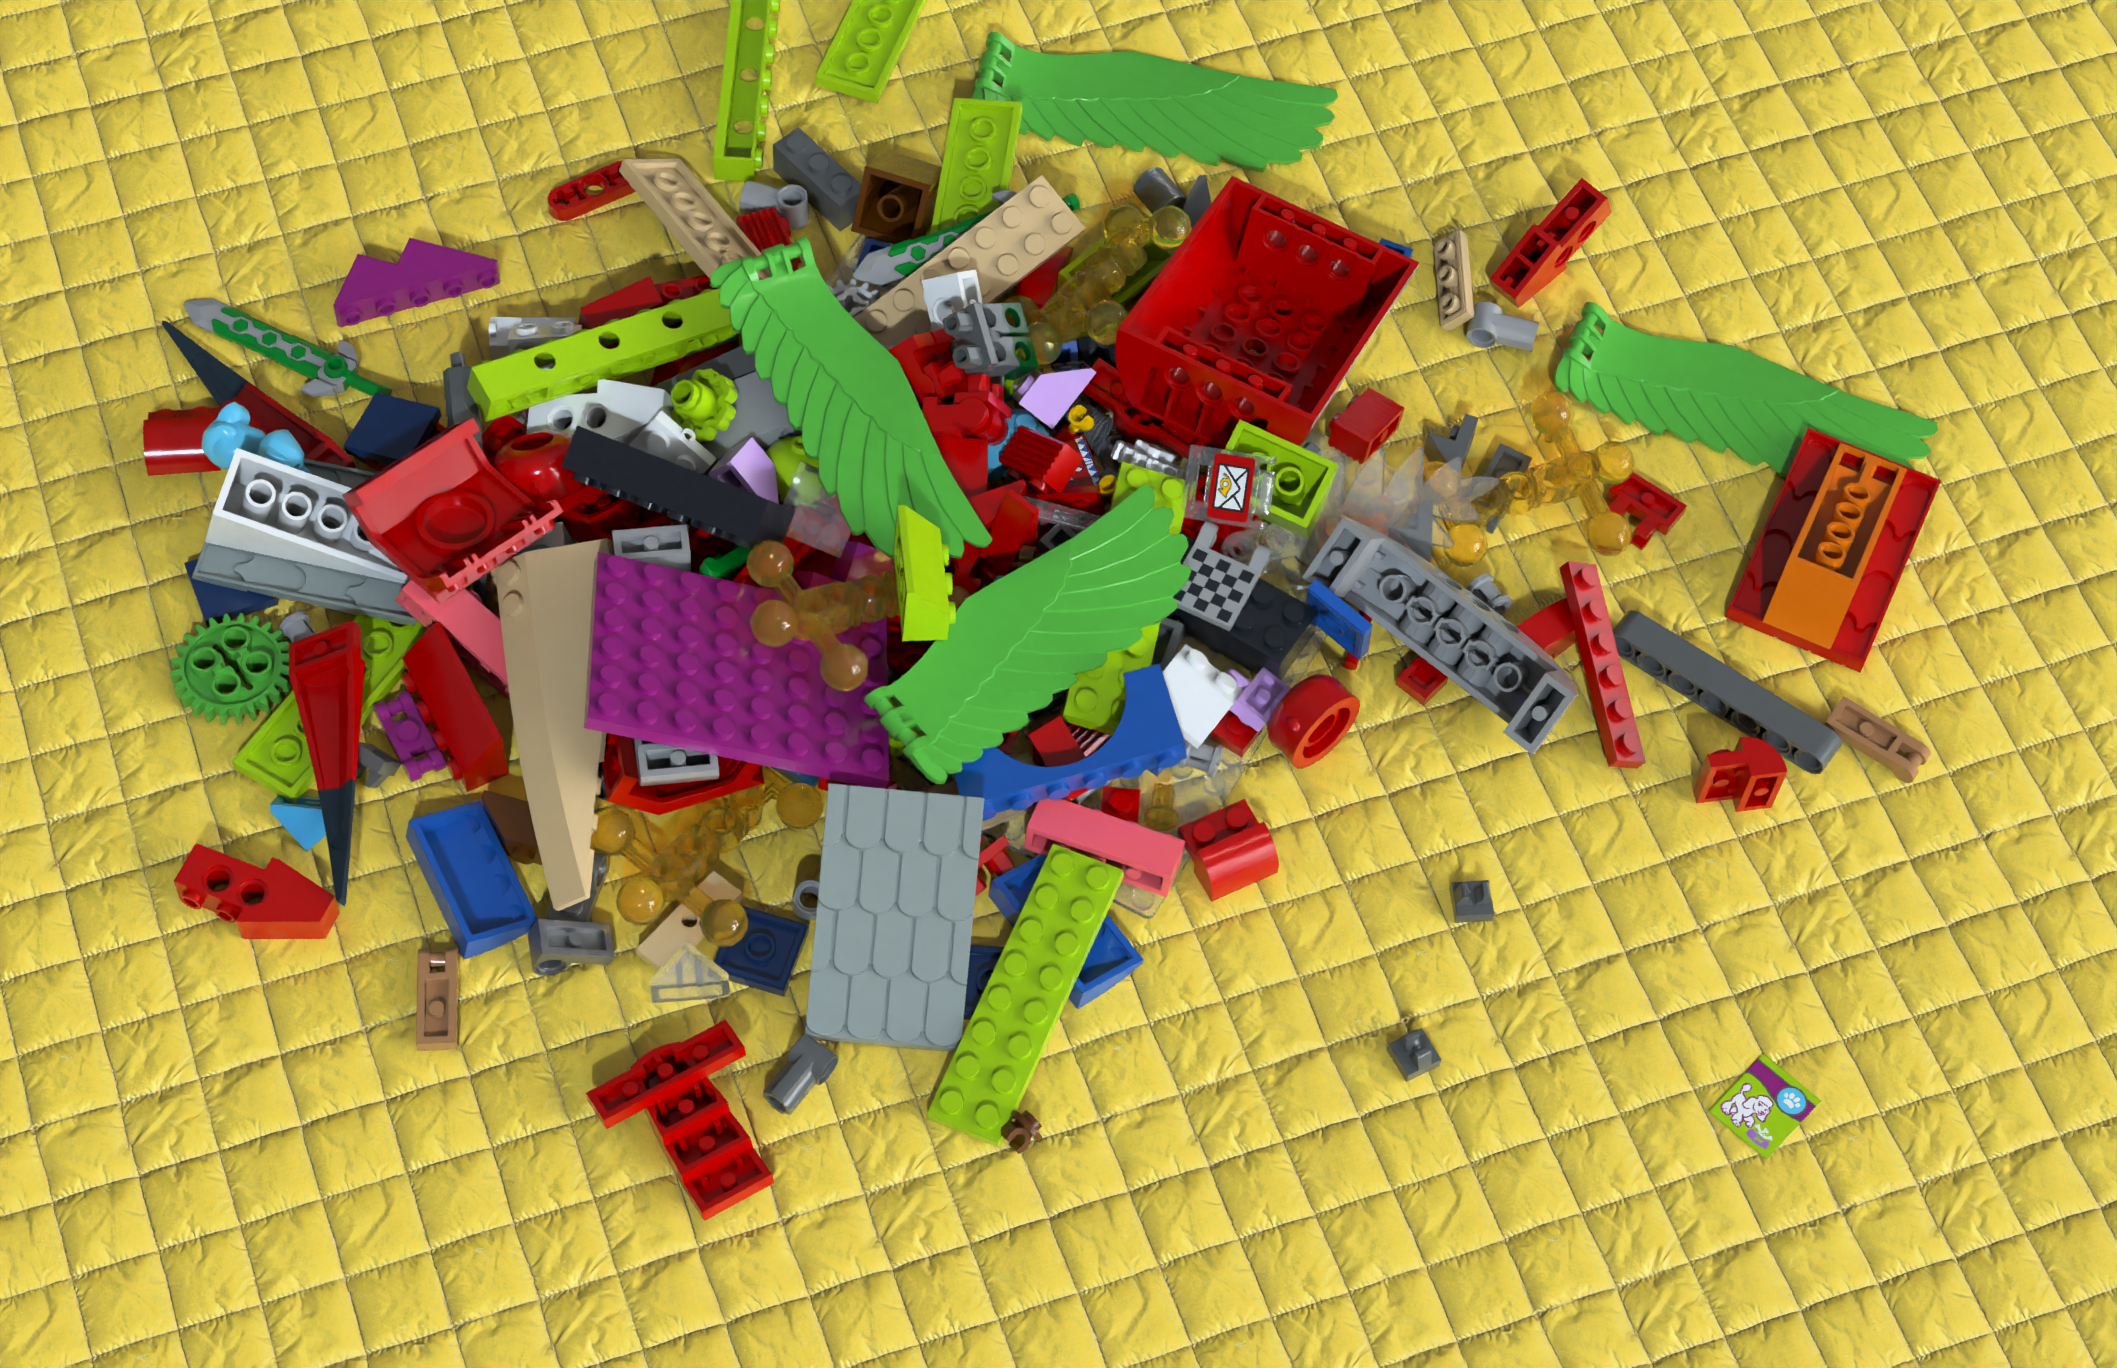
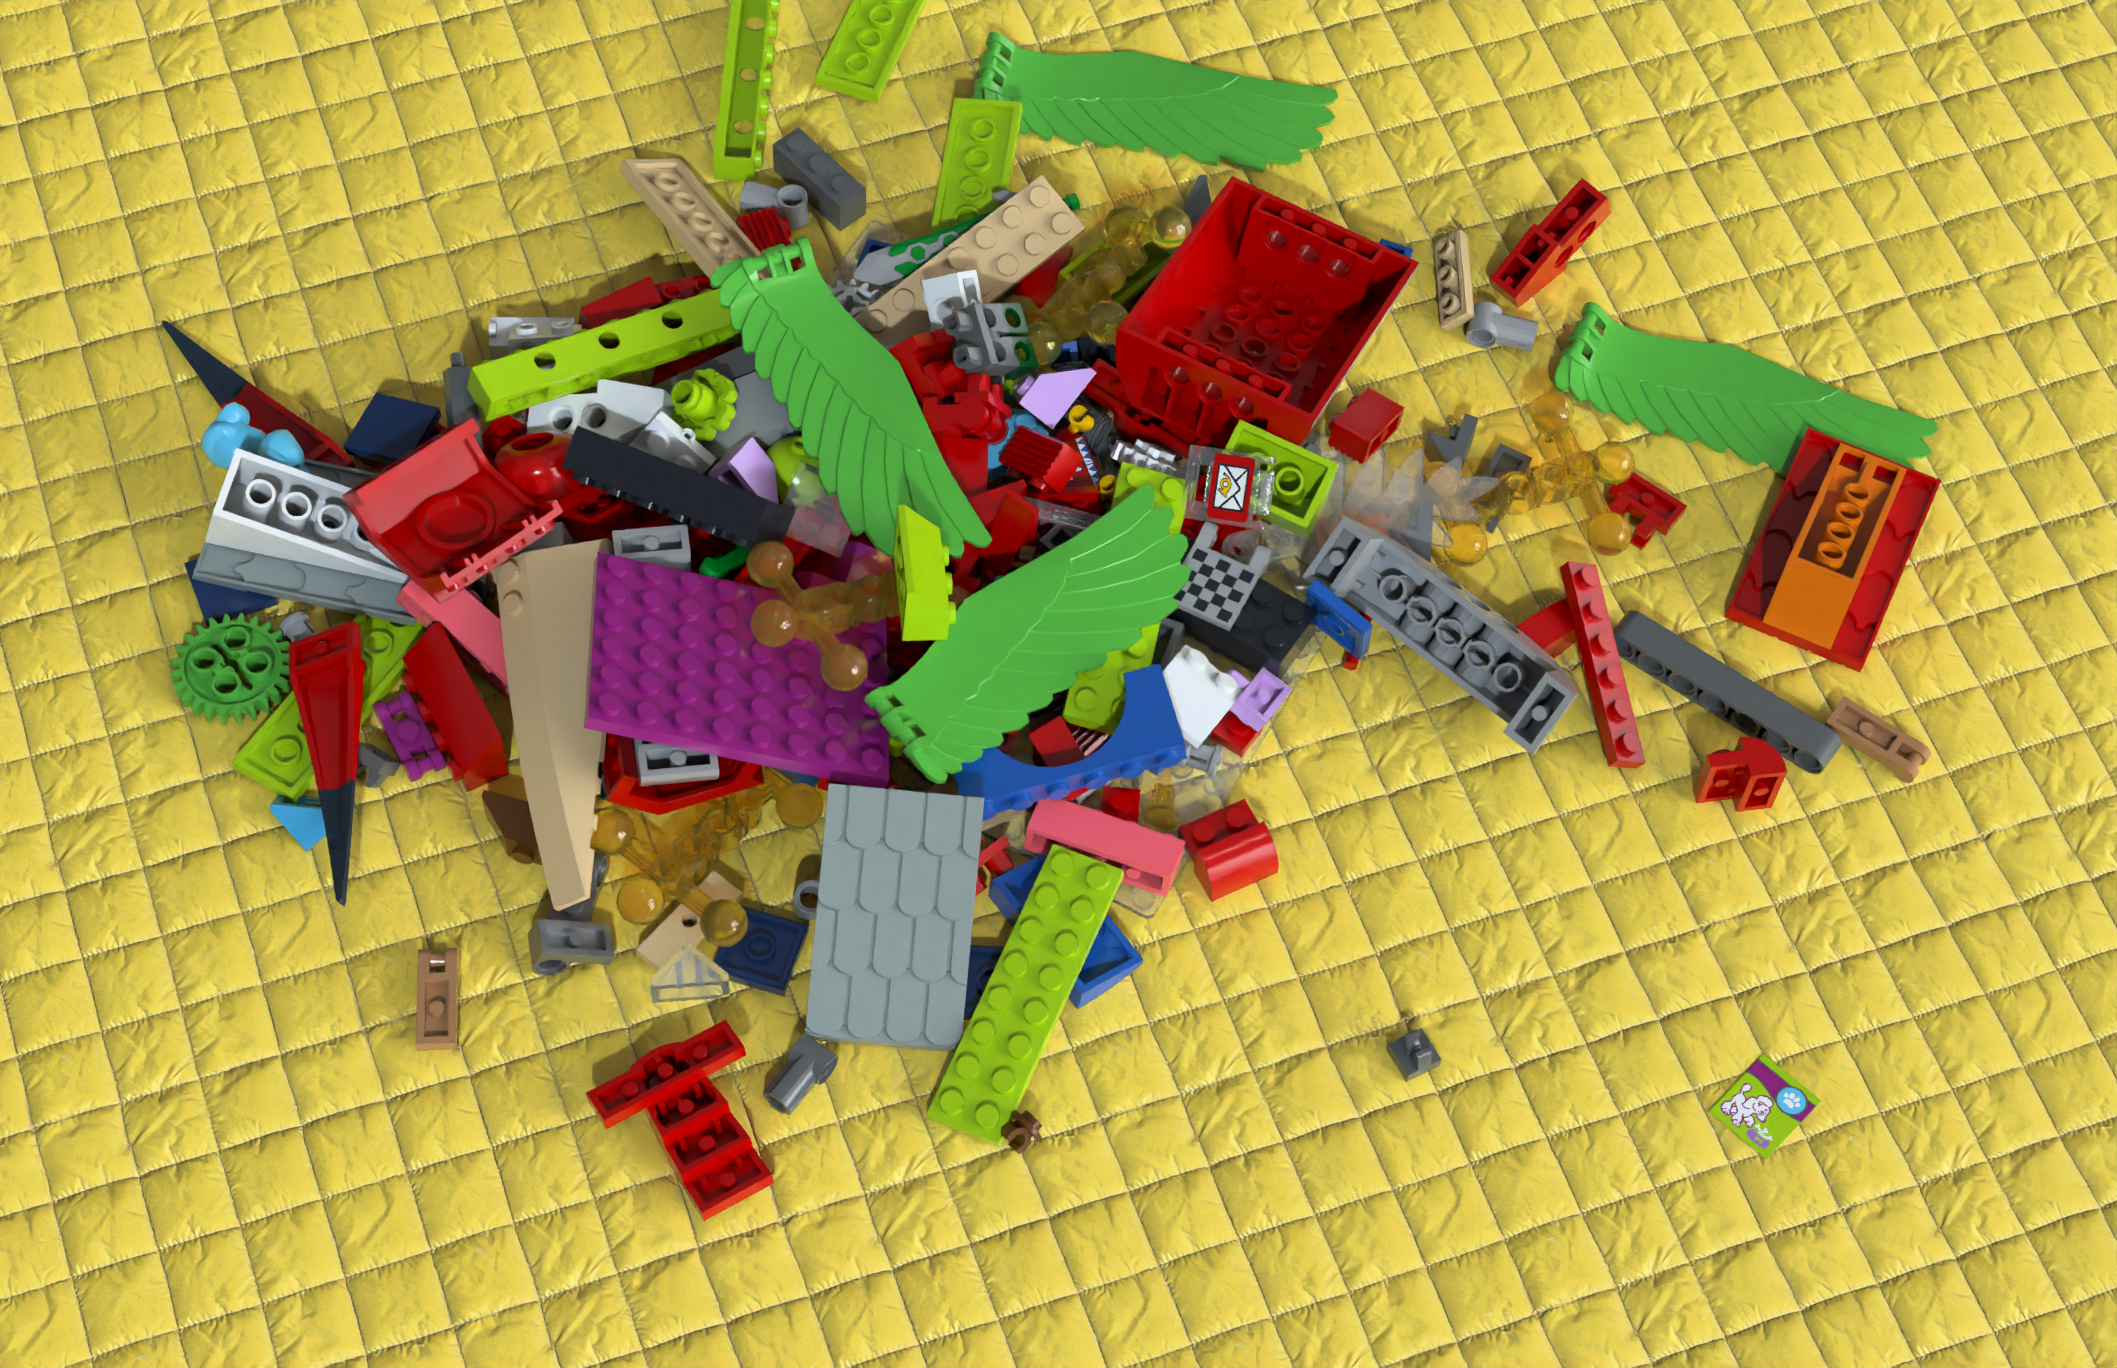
red brick [143,406,221,476] -> none
red brick [174,843,339,939] -> none
sword [184,298,392,397] -> none
magenta slope [333,238,500,327] -> none
blue slope [406,801,537,959] -> none
red beam [547,160,636,221] -> none
reddish brown slope [851,151,942,244] -> none
dark grey piece [1133,167,1187,222] -> none
red piece [1267,674,1360,769] -> none
red plate [1396,655,1448,706] -> none
dark grey tile [1449,880,1494,923] -> none
light grey bush [1466,573,1512,616] -> none

